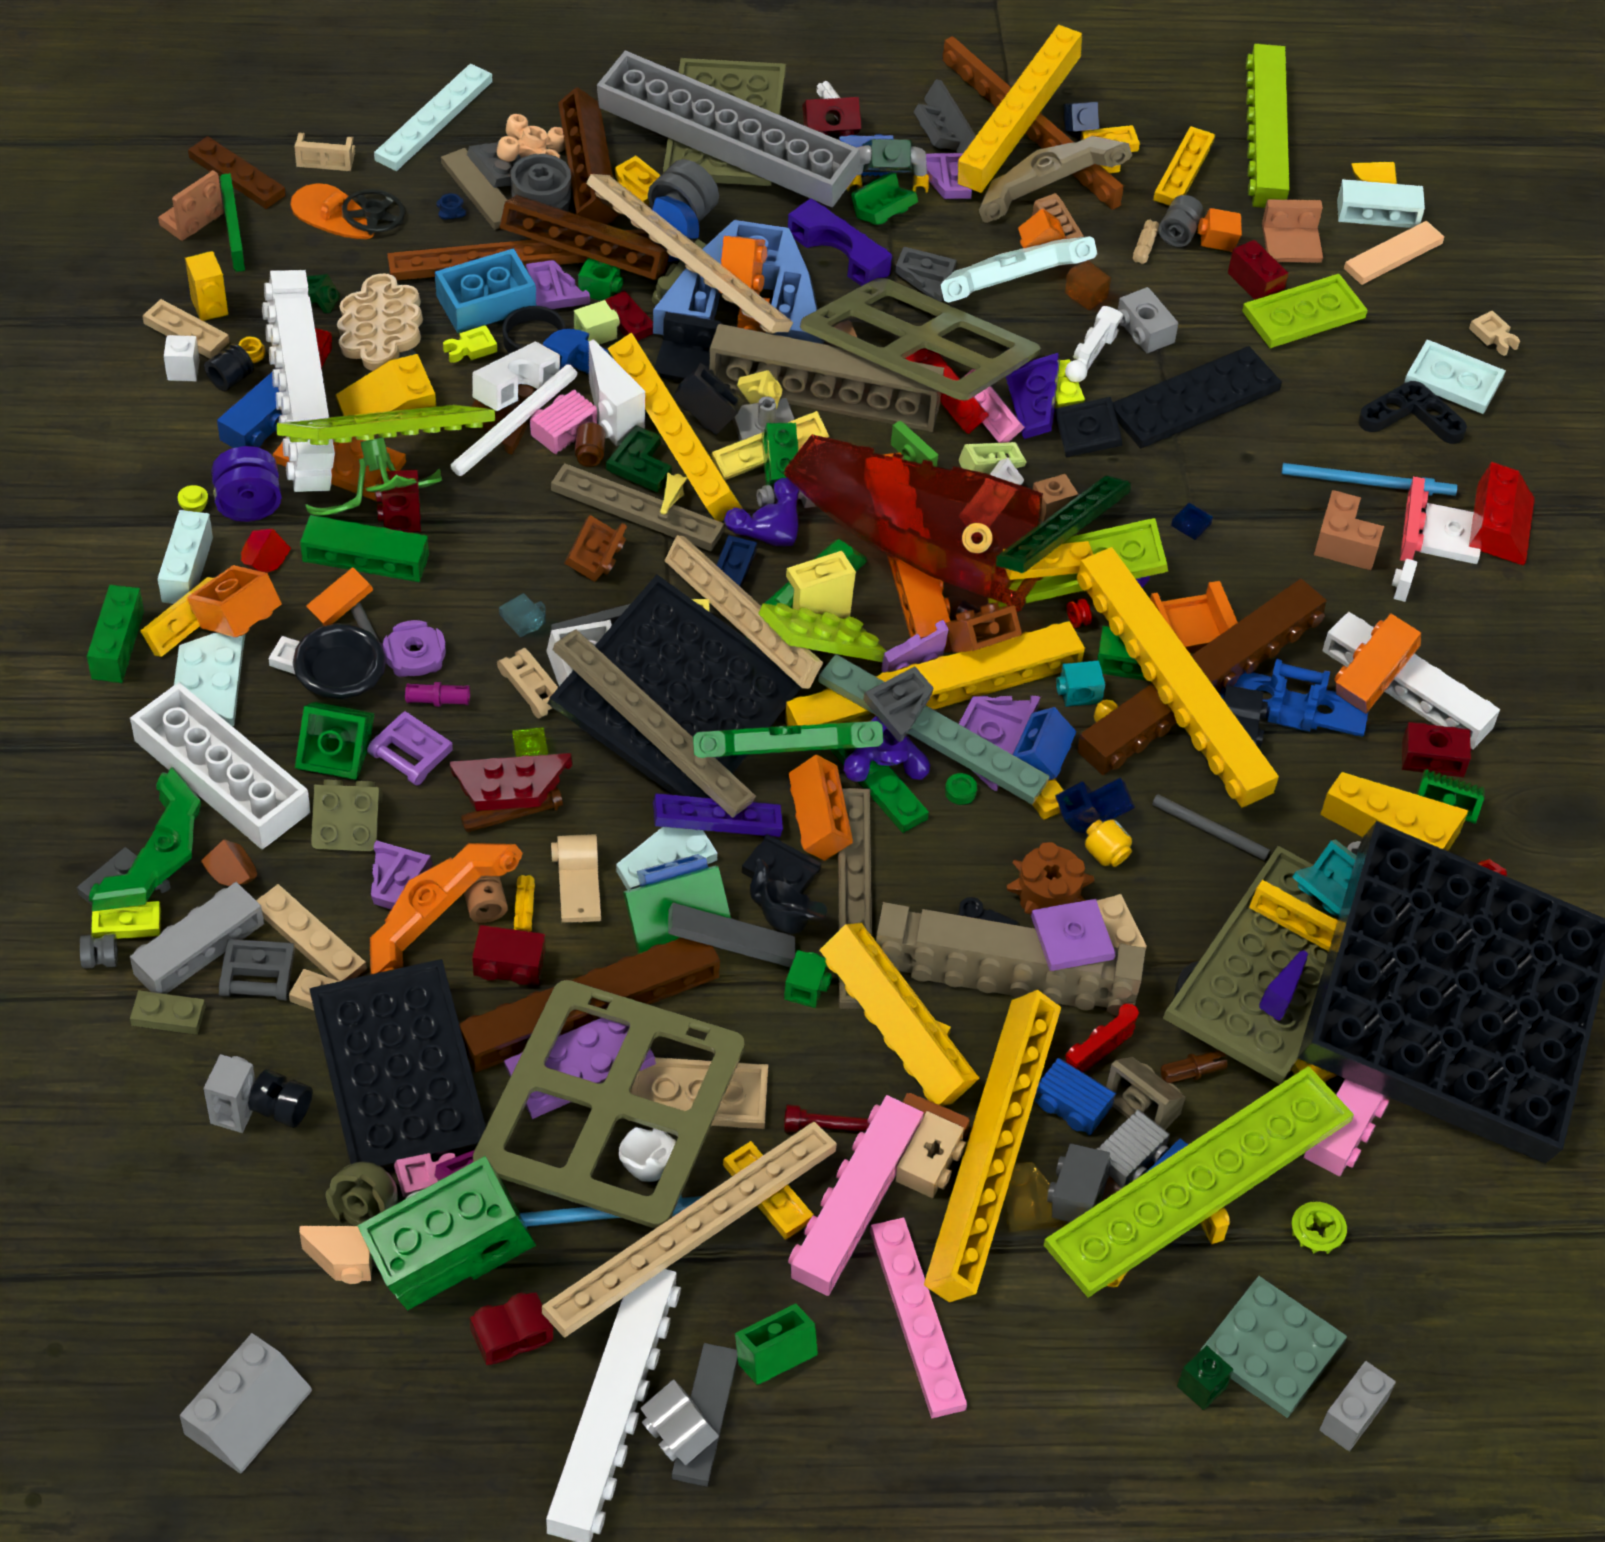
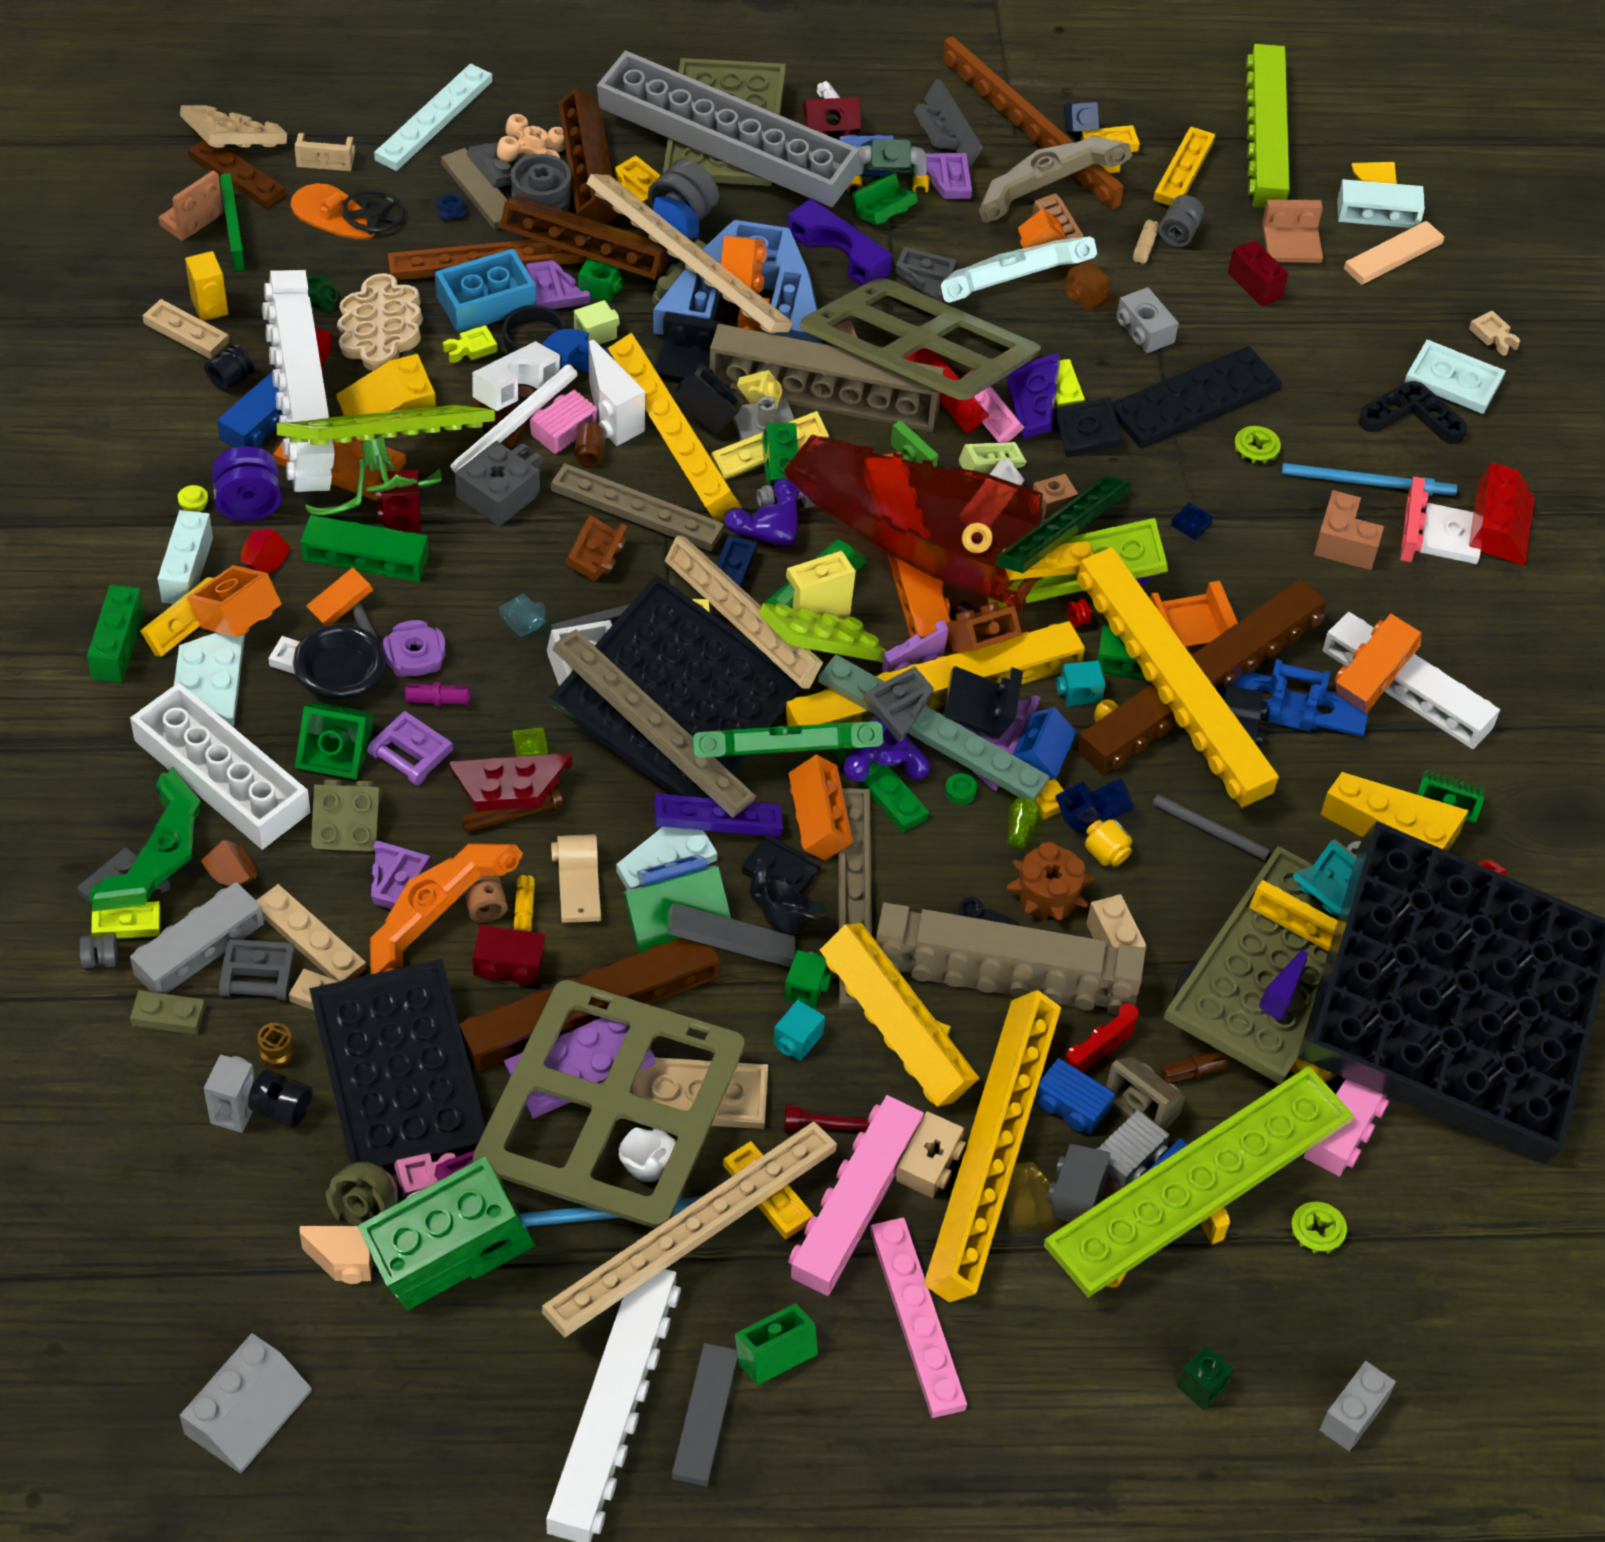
white brick [164,335,200,381] -> none
yellow plate [238,337,265,363] -> none
dark red brick [470,1292,553,1365] -> none
tan plate [497,648,558,719] -> none
dark red plate [605,291,654,341] -> none
dark green plate [606,425,672,492] -> none
light grey brick [641,1379,719,1465] -> none
light yellow piece [660,473,687,515] -> none
dark orange tile [903,1093,971,1138] -> none
yellow brick [958,24,1082,193] -> none
medium lavender plate [1031,899,1115,971] -> none
white plate [1065,306,1123,382] -> none
orange brick [1198,208,1242,252] -> none
sand green plate [1200,1276,1347,1418] -> none
lime plate [1242,274,1368,348] -> none
white plate [1391,558,1417,602] -> none
dark red brick [1402,722,1471,778] -> none
none -> tan plate [180,105,287,148]
none -> pearl gold wheel [257,1022,294,1069]
none -> dark grey hinge [455,440,543,527]
none -> teal brick [773,1000,825,1062]
none -> black bracket [943,666,1023,739]
none -> clear neon green cone [1007,798,1040,848]
none -> lime gear [1234,426,1281,464]

